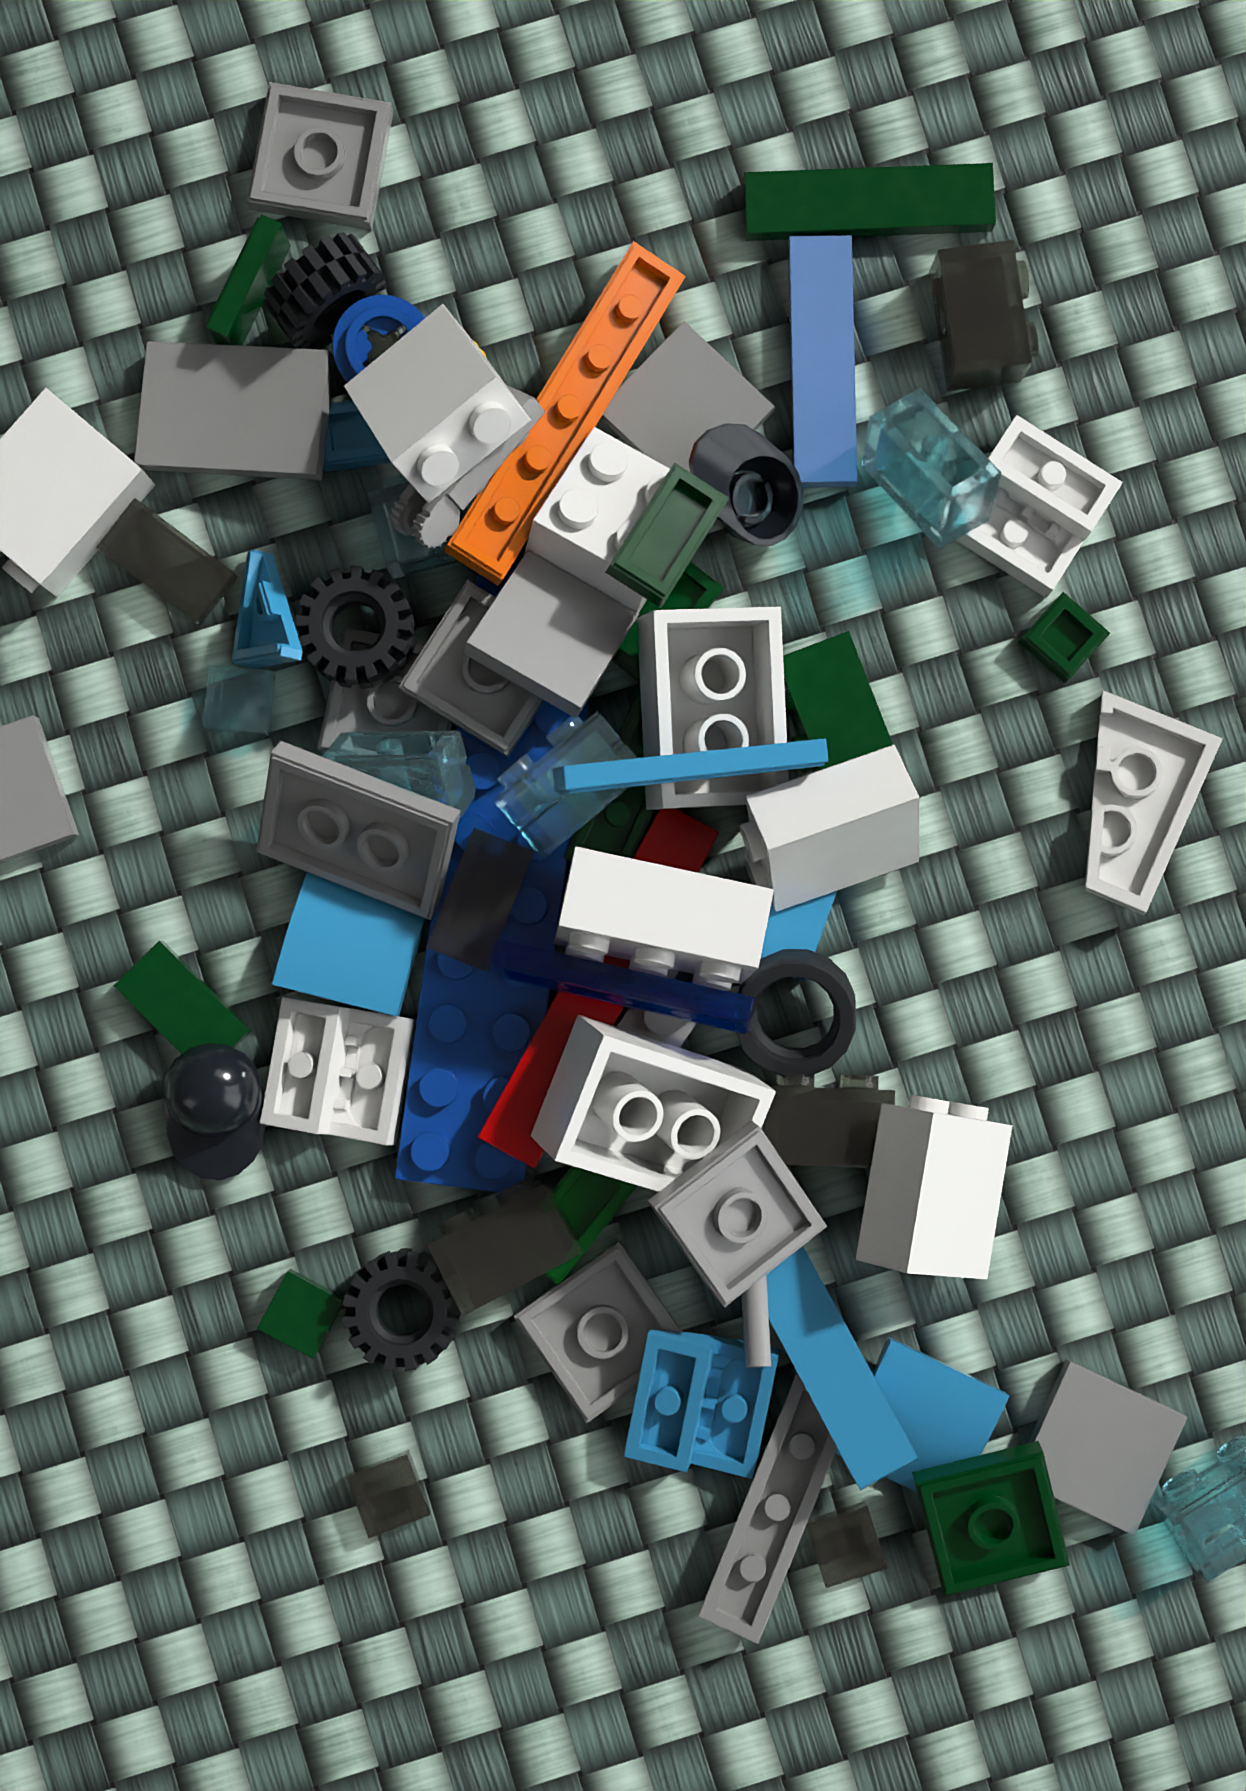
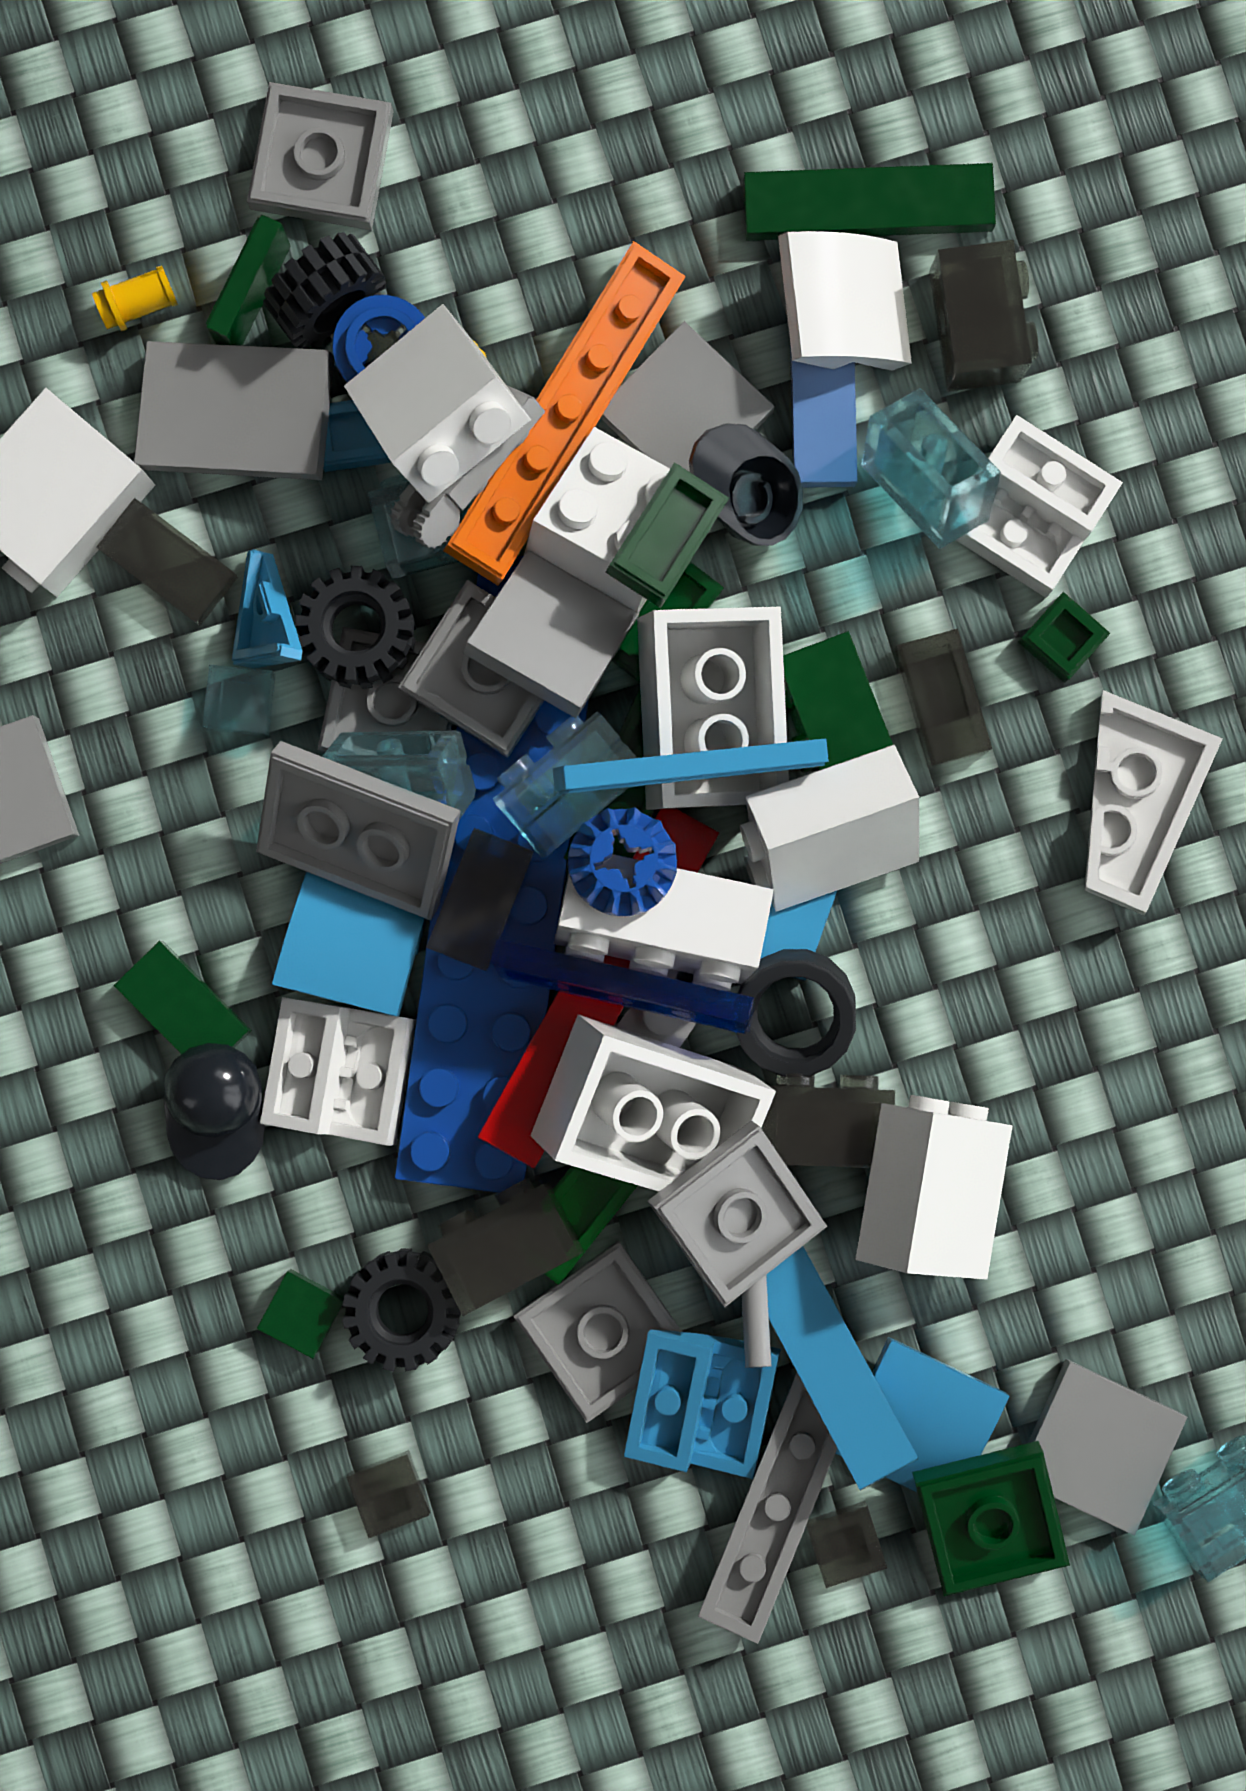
none -> yellow pin [92,265,178,331]
none -> blue gear [568,807,677,916]
none -> white slope [778,231,912,371]
none -> clear smoke tile [894,628,992,768]

